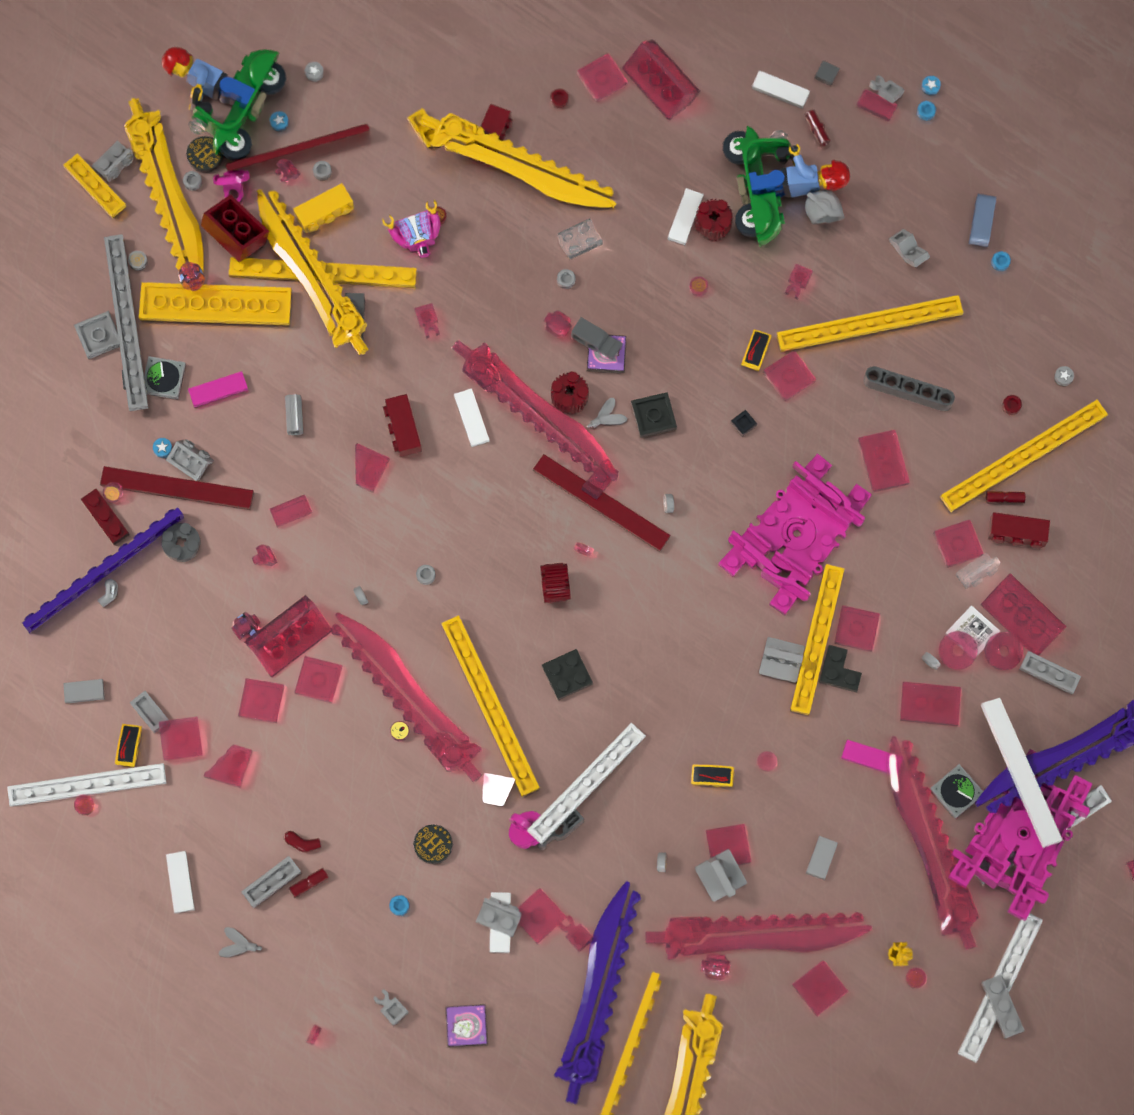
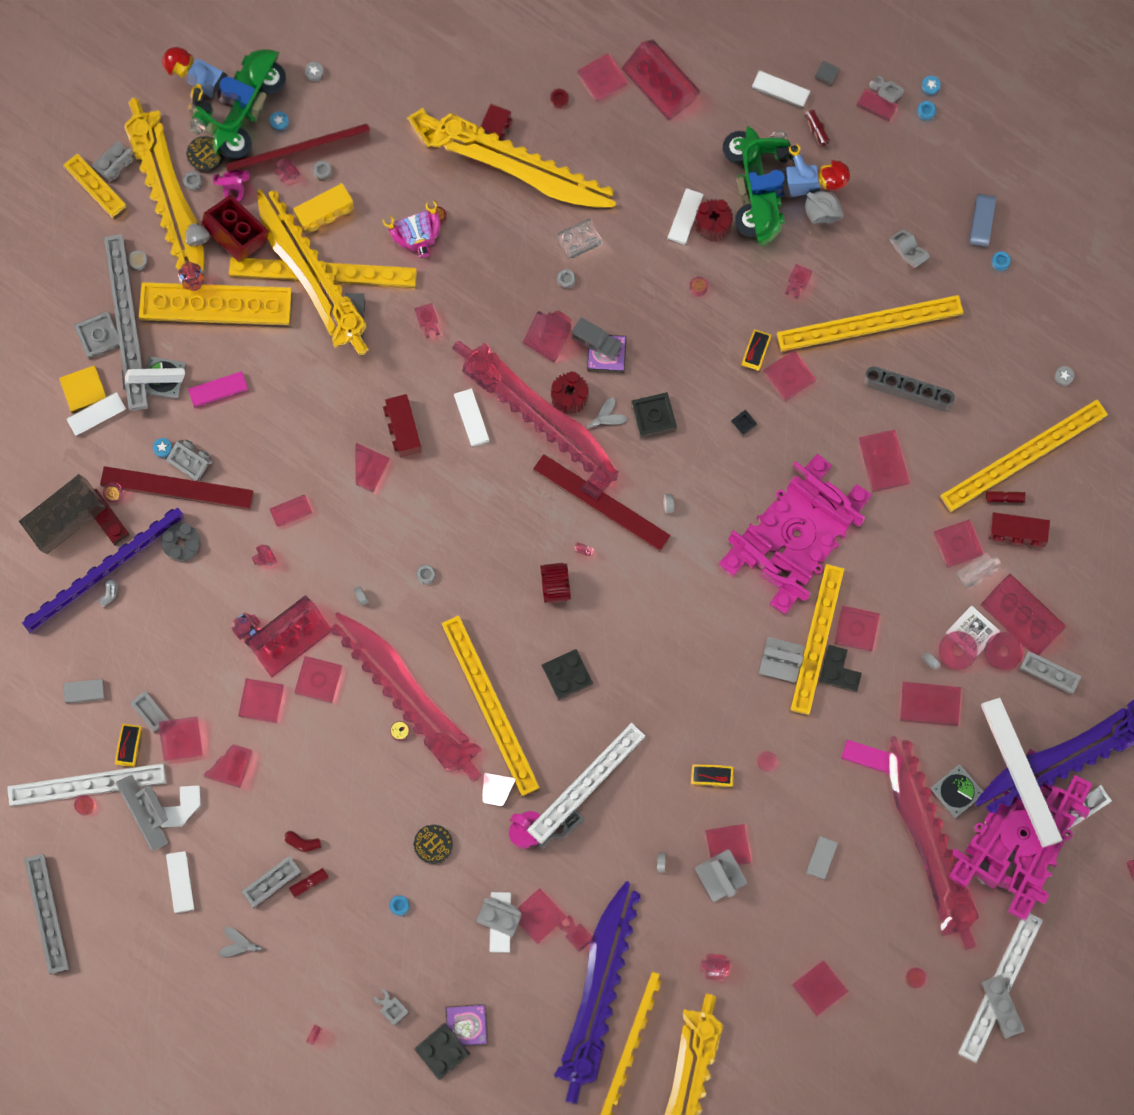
light grey axle [285,394,303,436] -> none
clear pink piece [645,912,872,960] -> none
yellow gear [888,942,913,966] -> none
dark red tile [1002,395,1022,415] -> none
none -> clear smoke brick [19,474,107,554]
none -> light grey plate [24,854,70,975]
none -> yellow tile [59,365,106,413]
none -> white tile [66,392,126,436]
none -> light grey bracket [116,775,169,851]
none -> white tile [125,368,185,383]
none -> white tile [161,785,201,828]
none -> light grey cone [186,223,210,247]
none -> pearl dark grey plate [414,1023,470,1080]
none -> clear pink tile [522,311,571,362]

